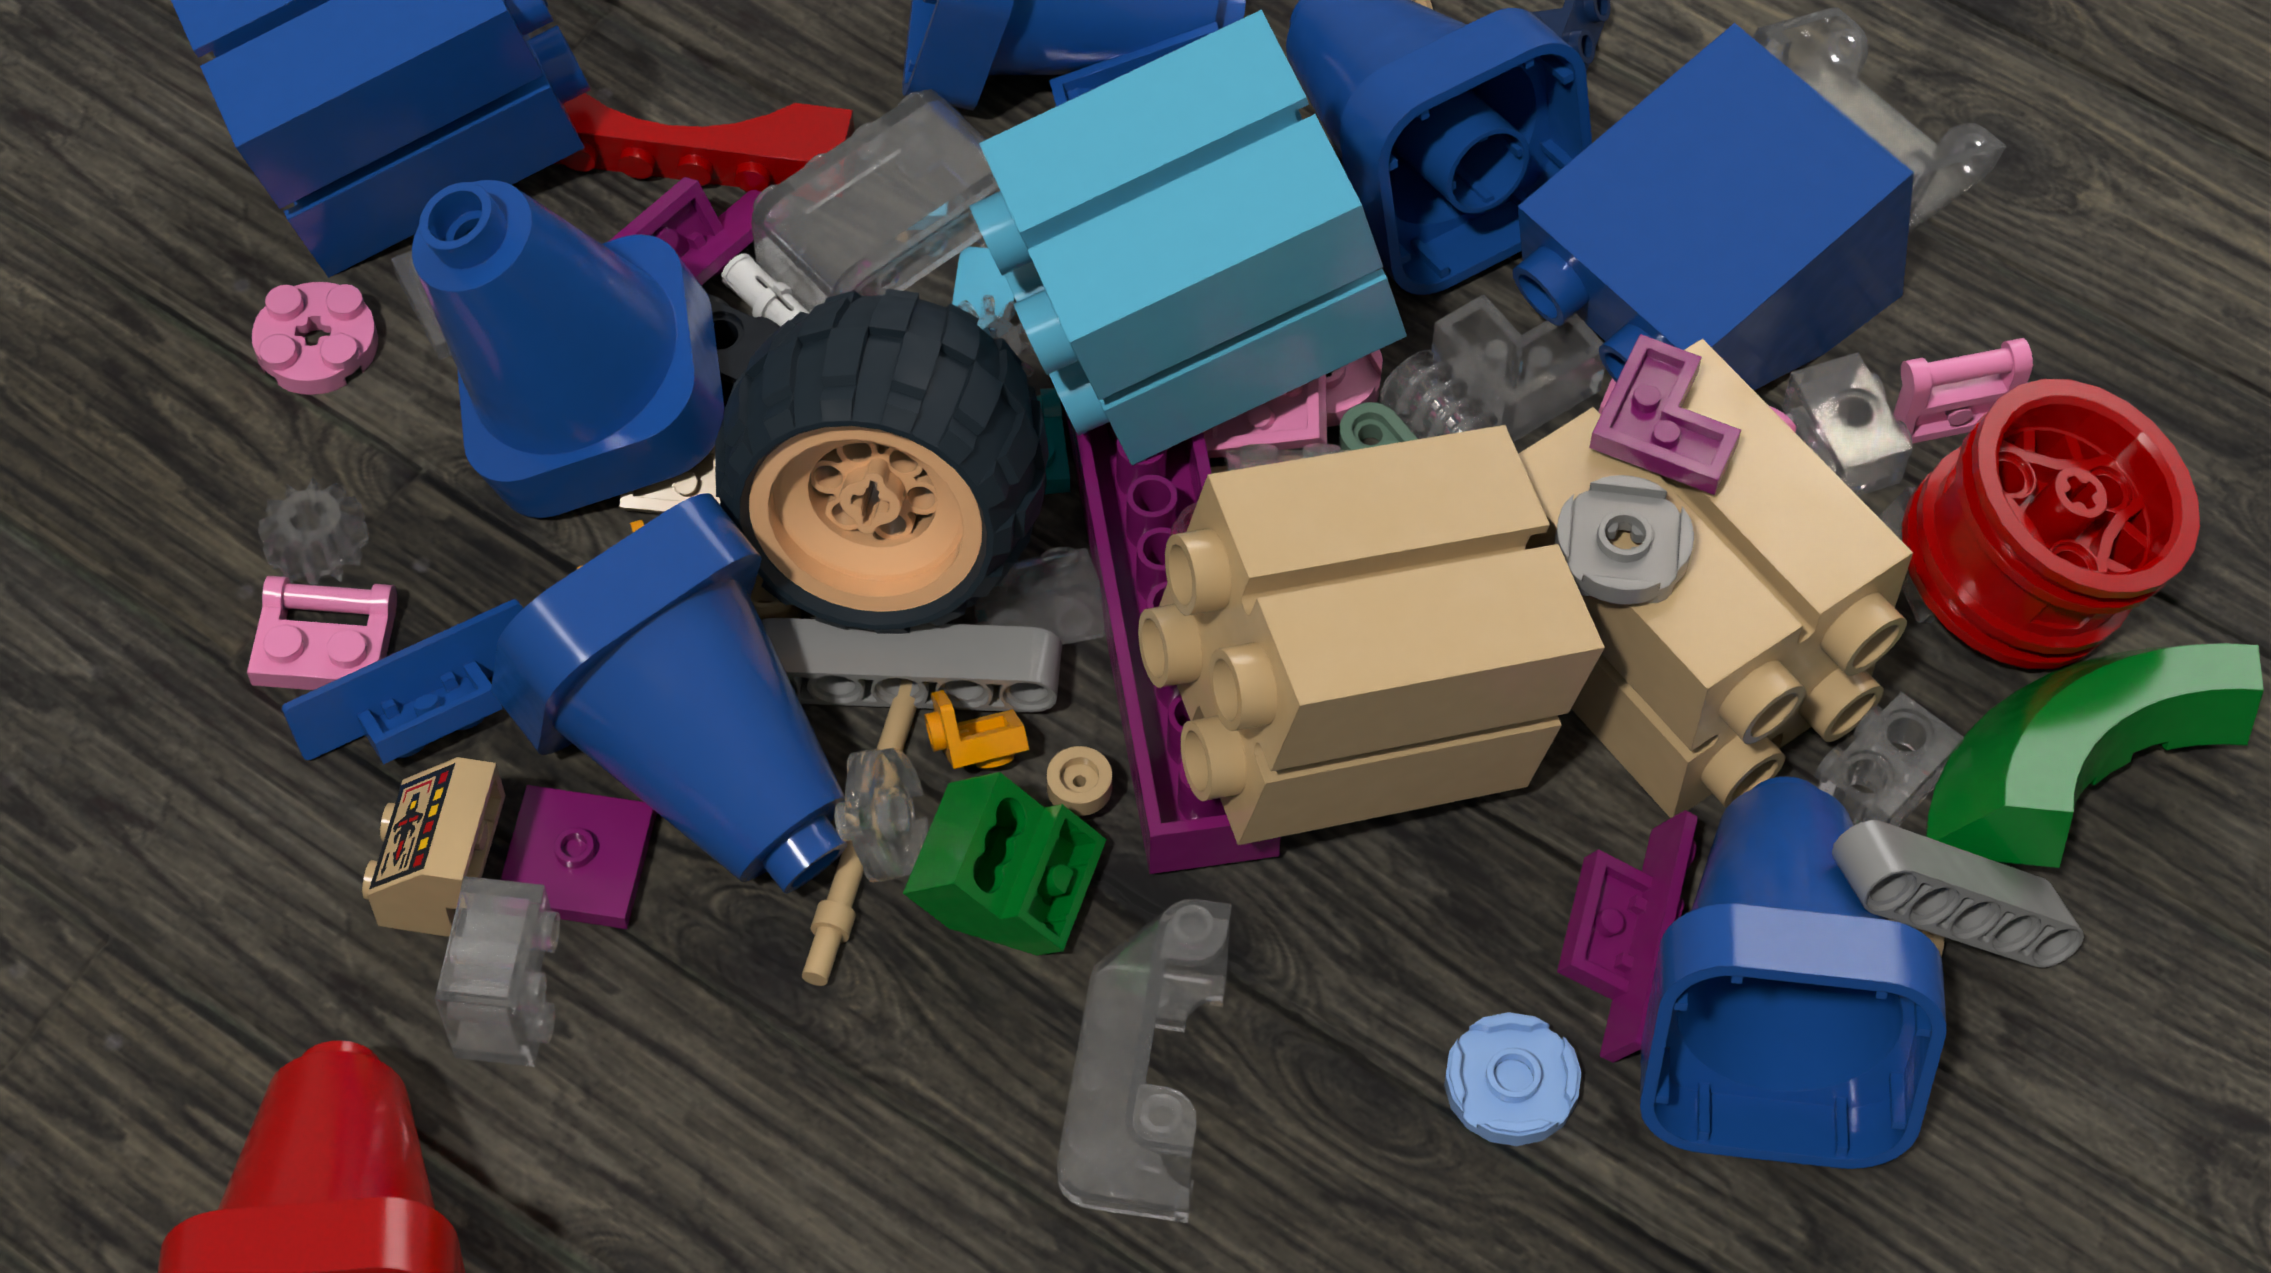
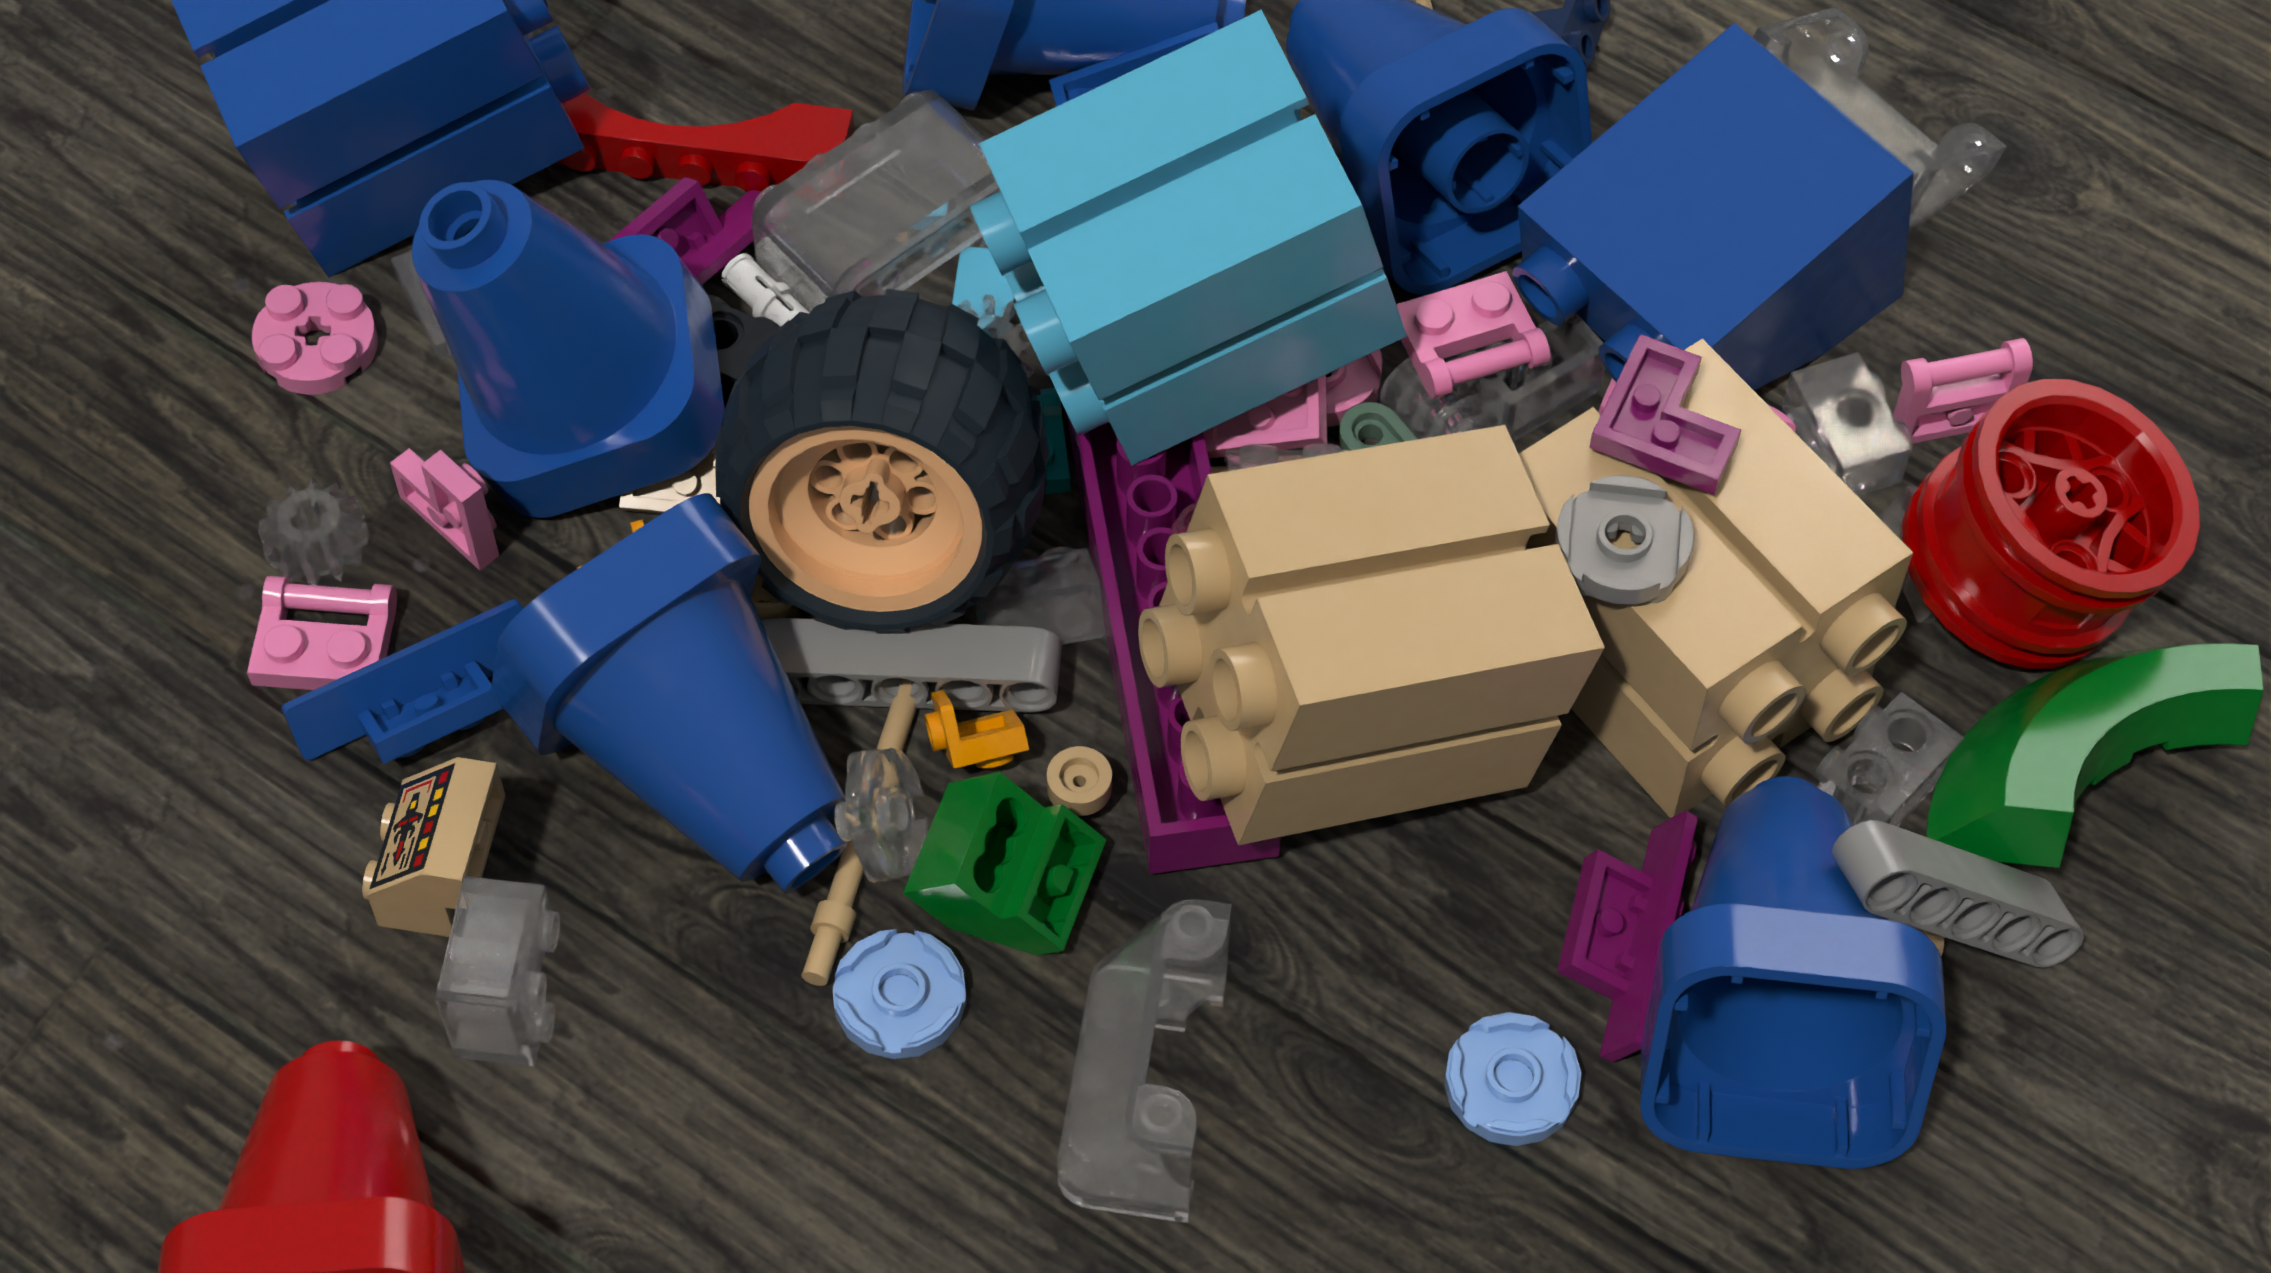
magenta plate [495,785,657,929] -> none
none -> bright pink plate [390,448,499,571]
none -> light blue tile [833,929,966,1059]
none -> bright pink plate [1396,271,1551,399]

